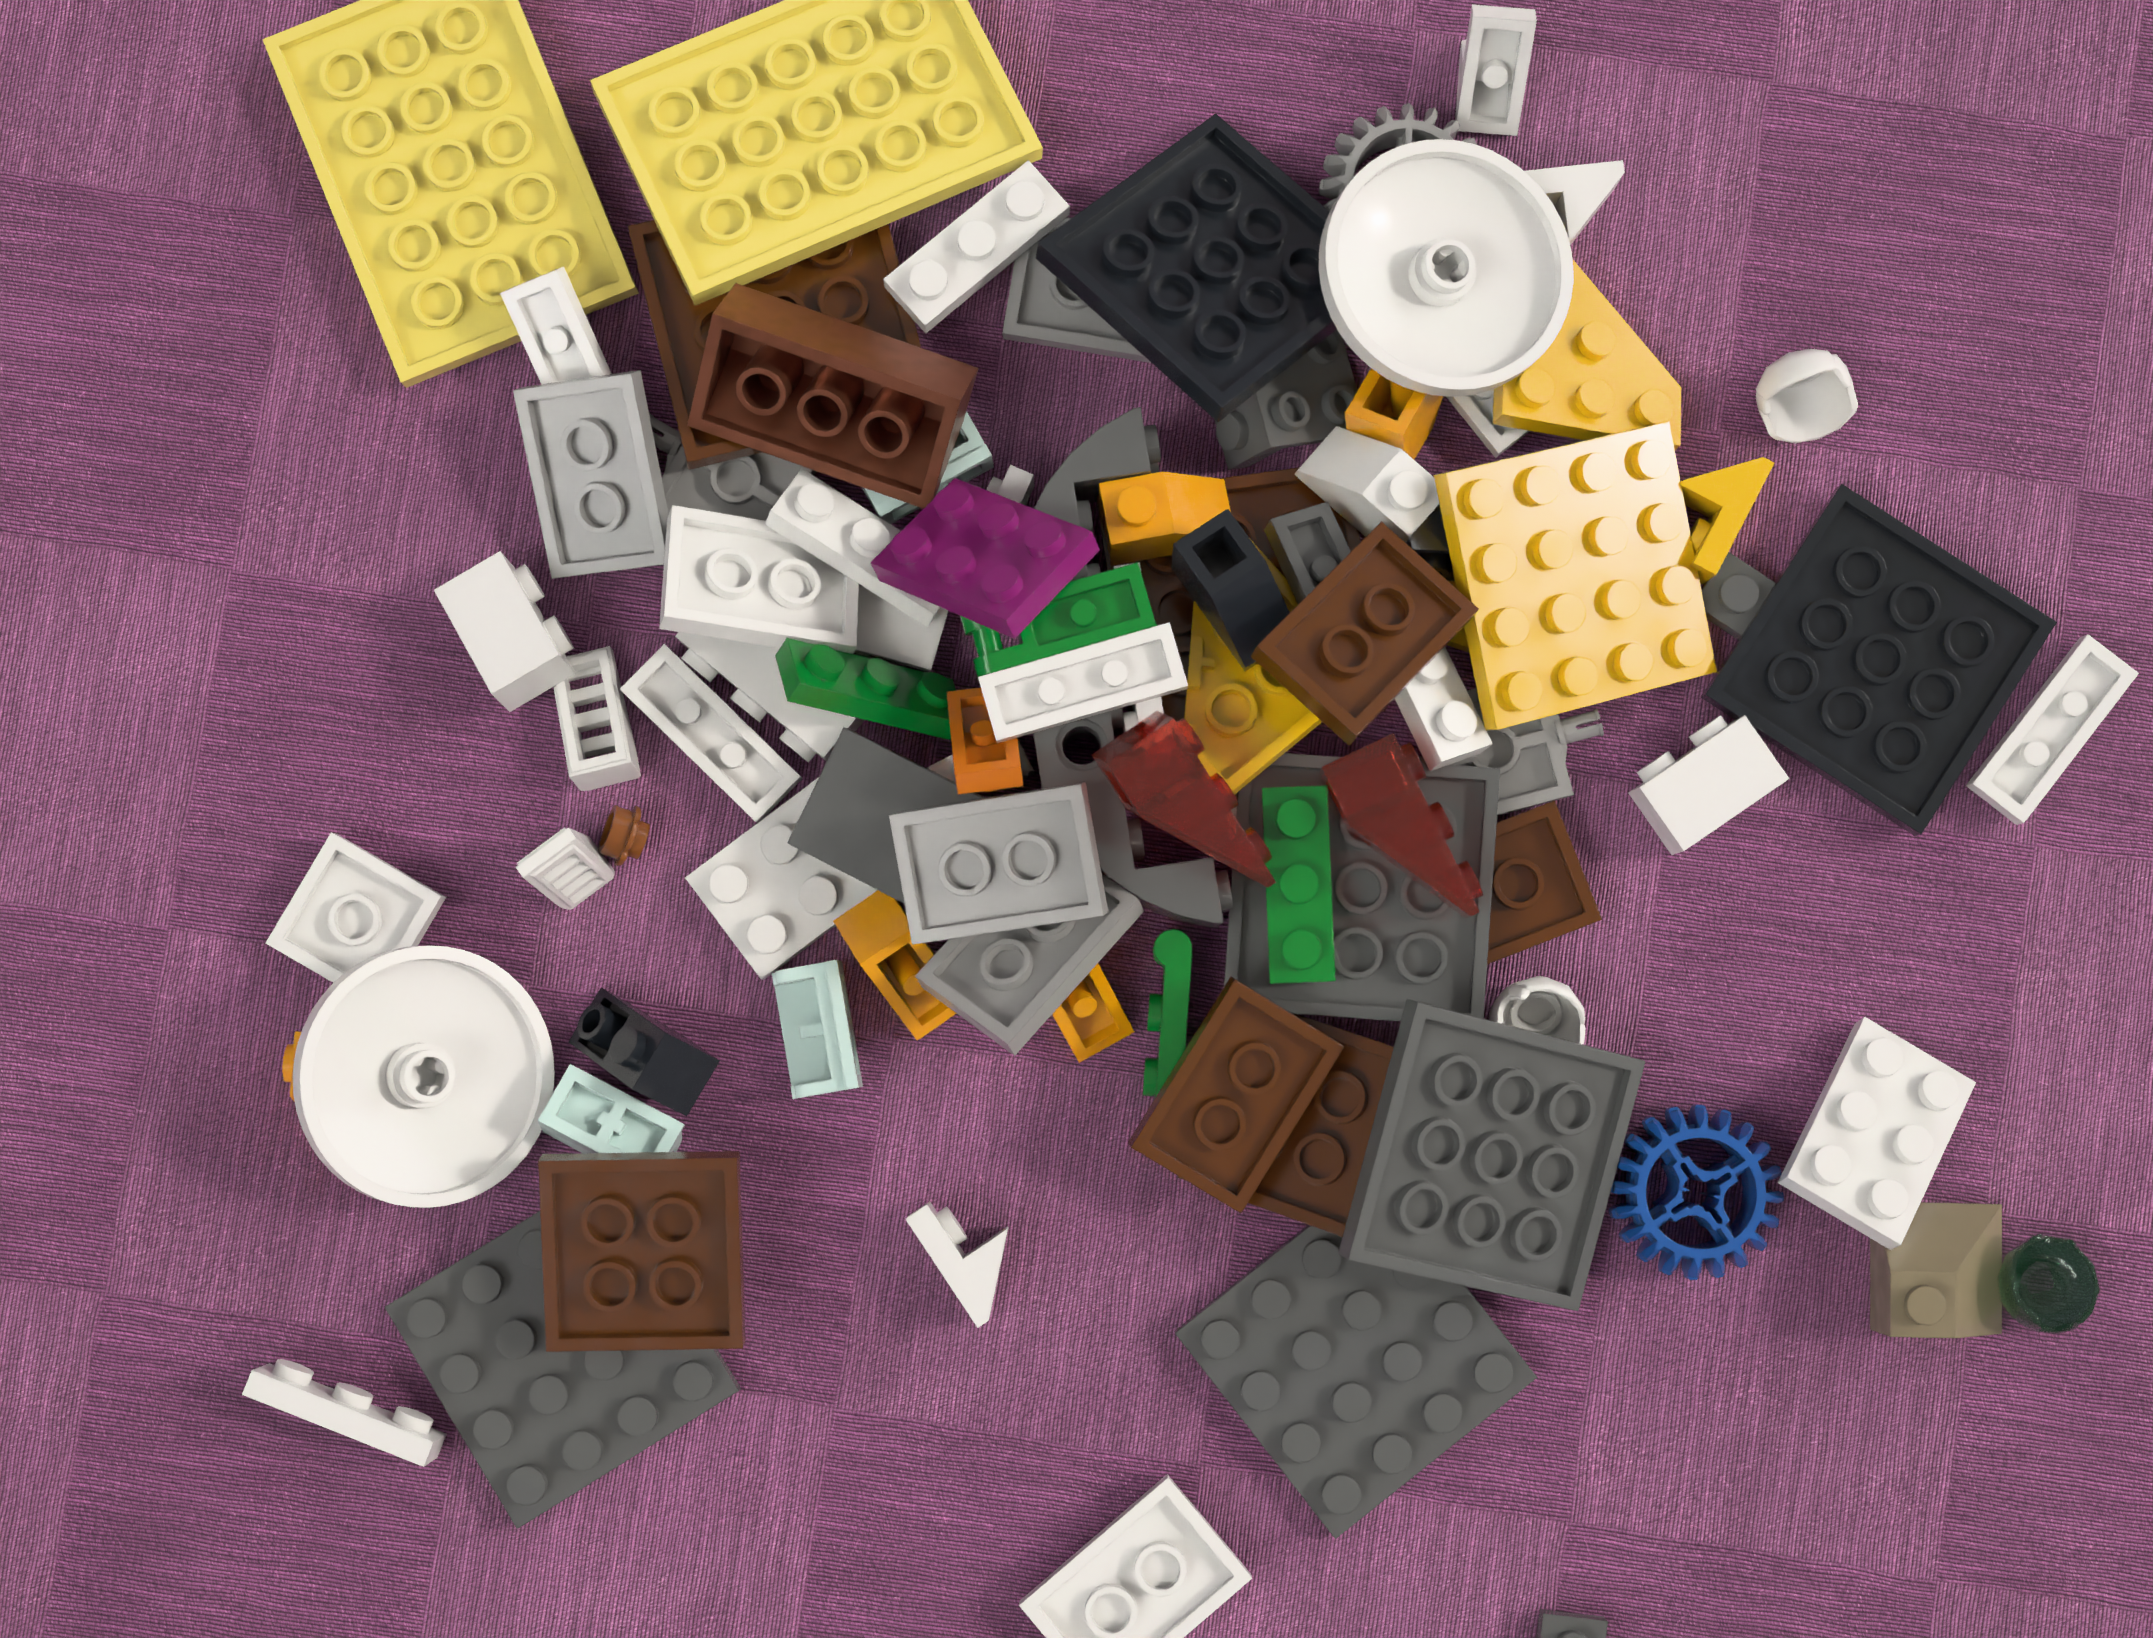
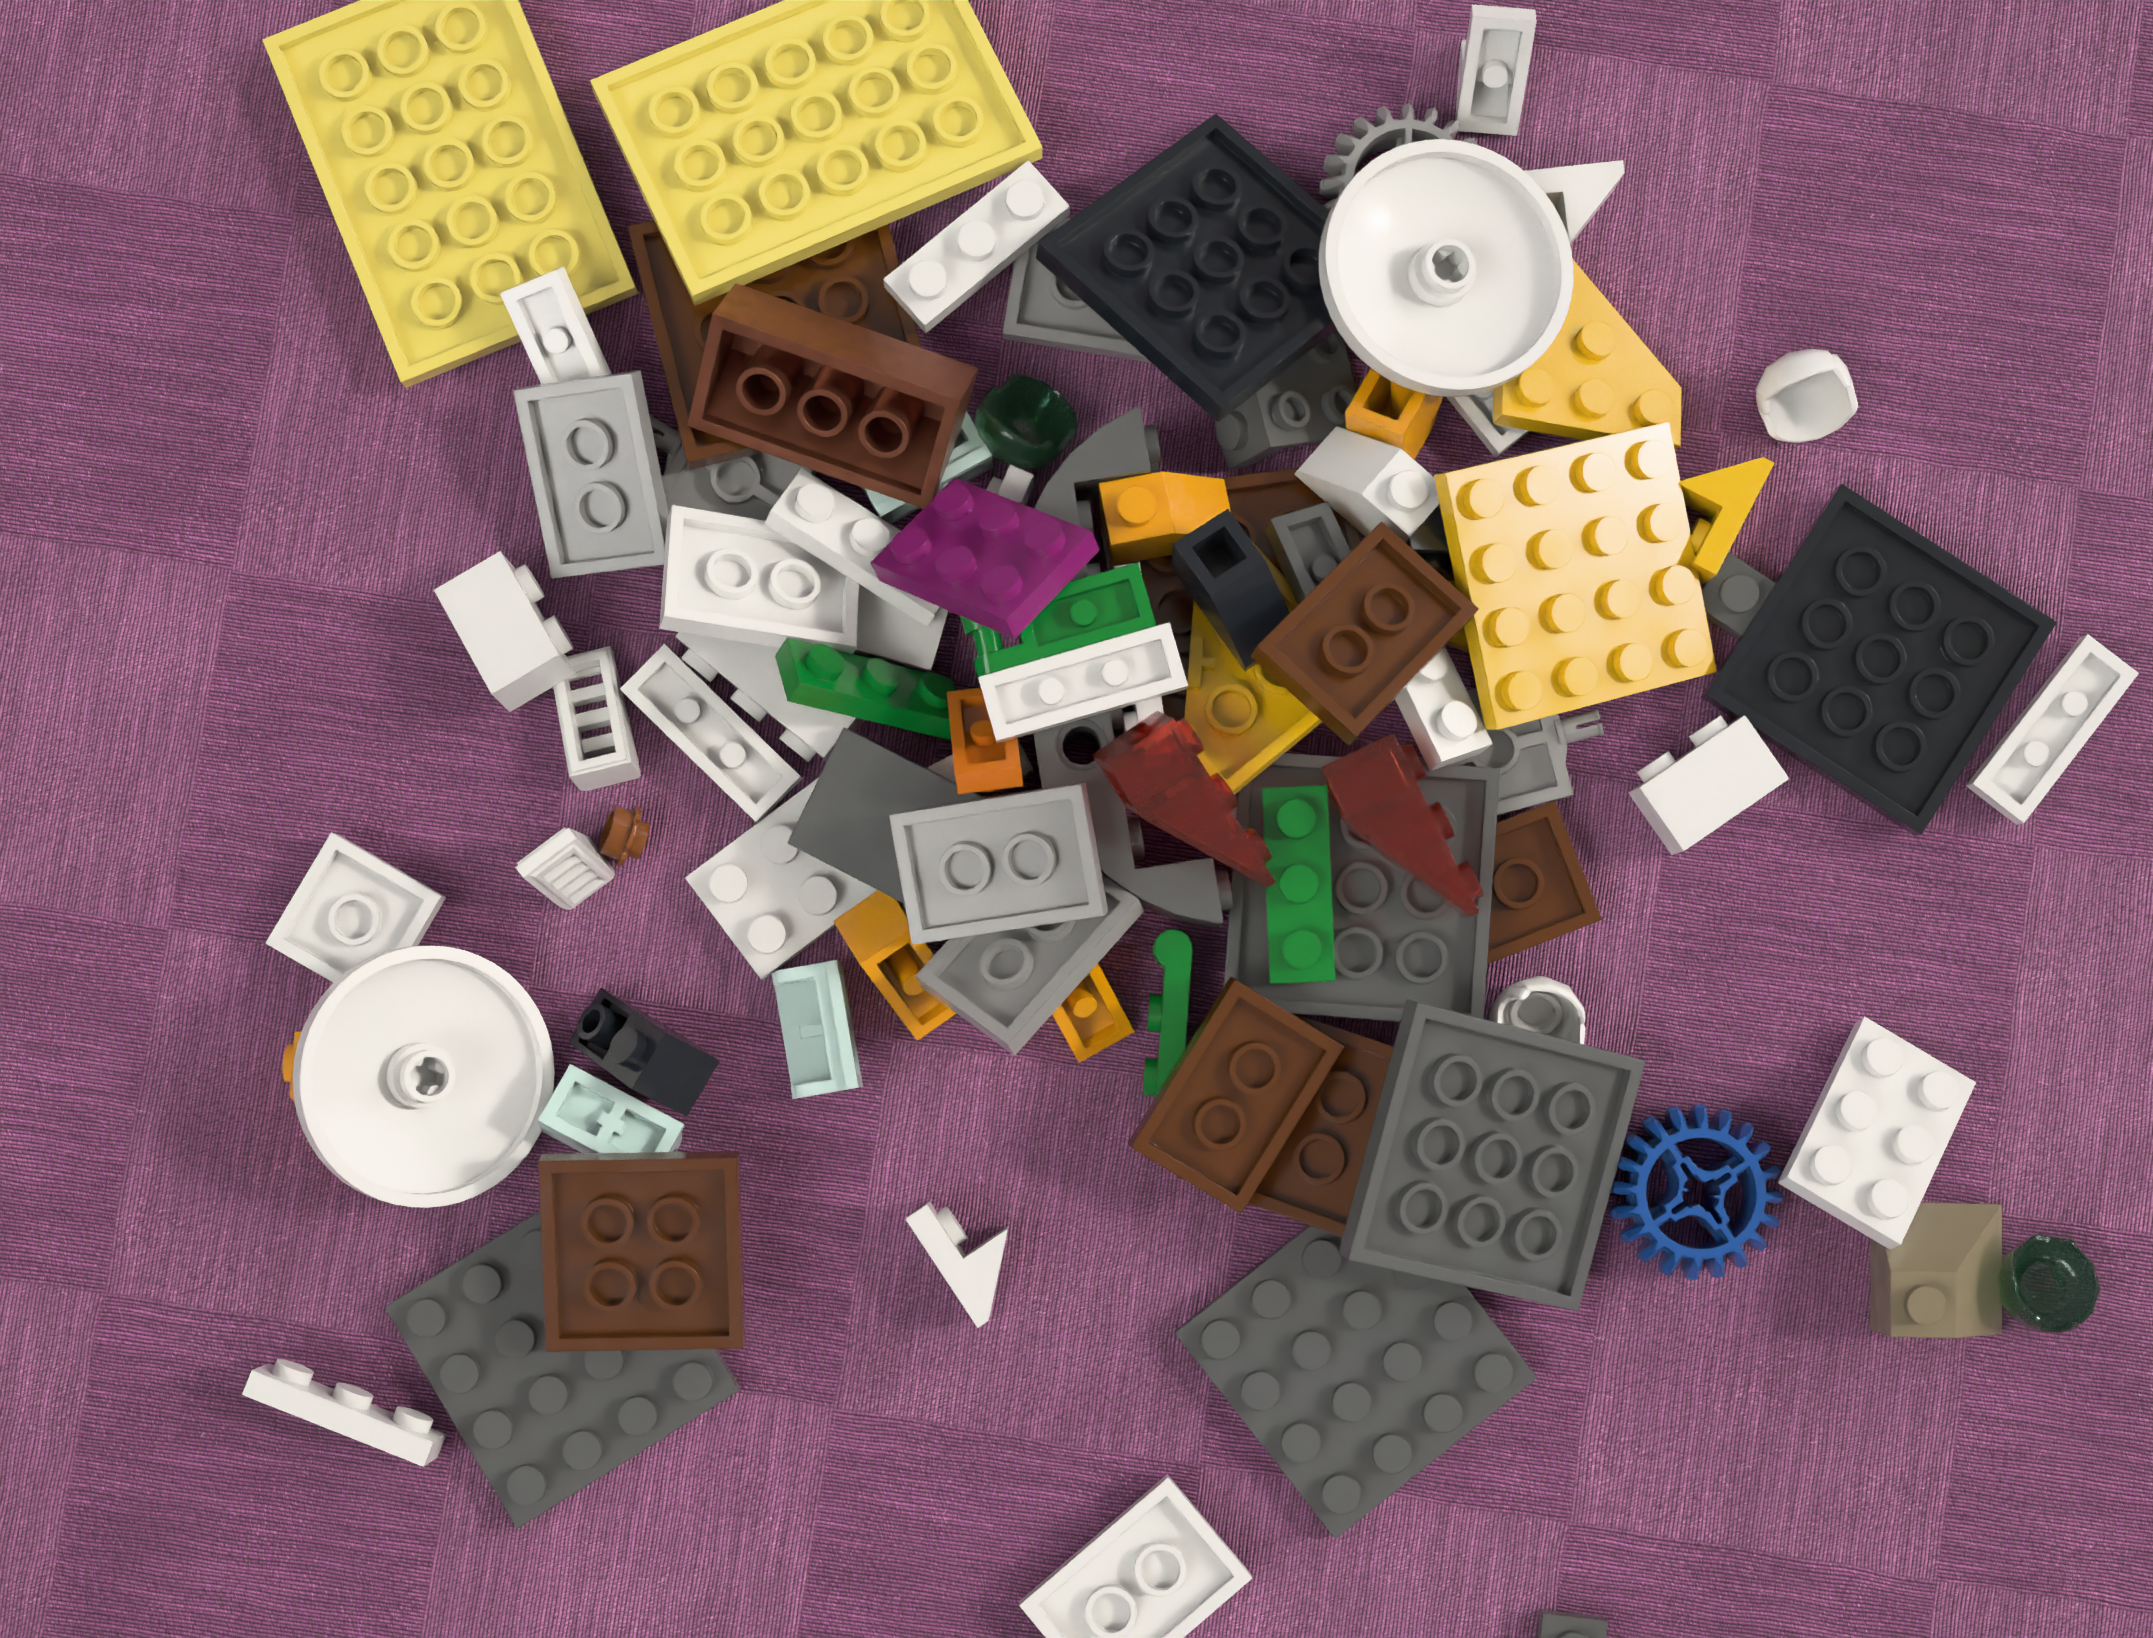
none -> clear green hair [975,374,1078,470]

